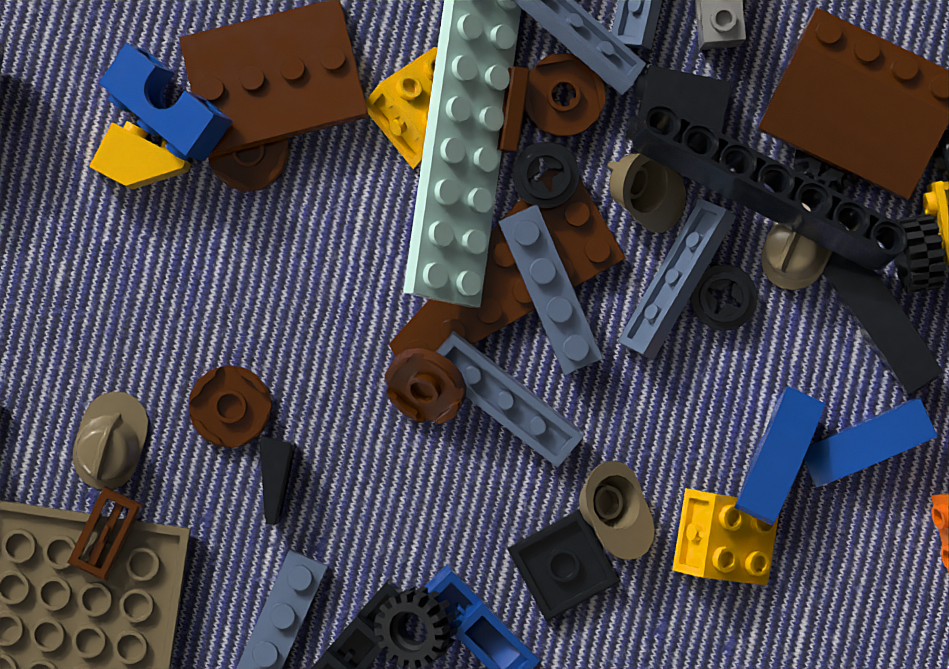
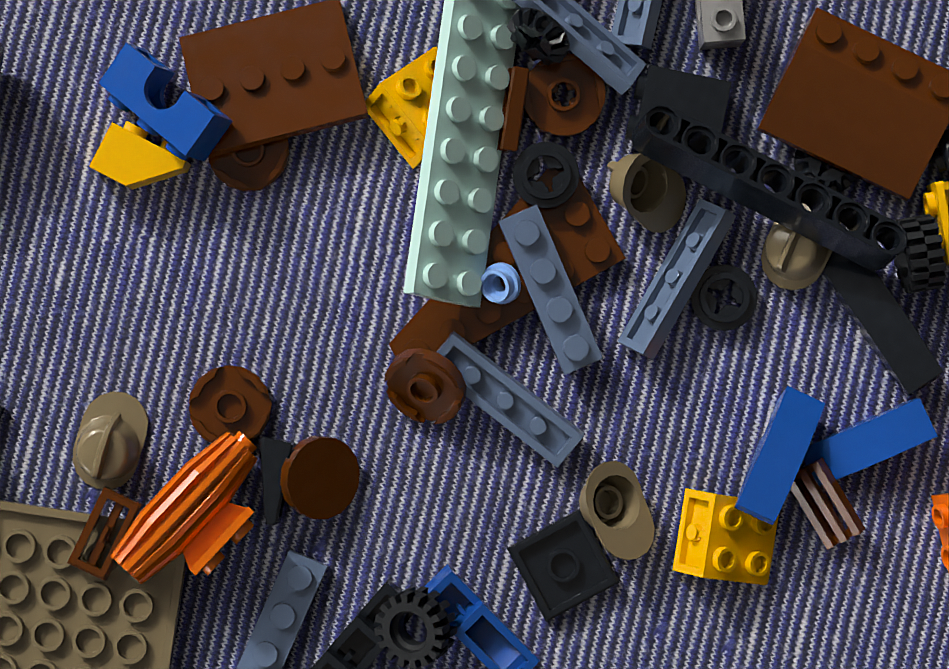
none -> orange plate [111,431,257,585]
none -> reddish brown tile [280,436,360,519]
none -> light blue plate [481,262,521,304]
none -> black gear [507,7,570,66]
none -> reddish brown tile [791,457,866,550]

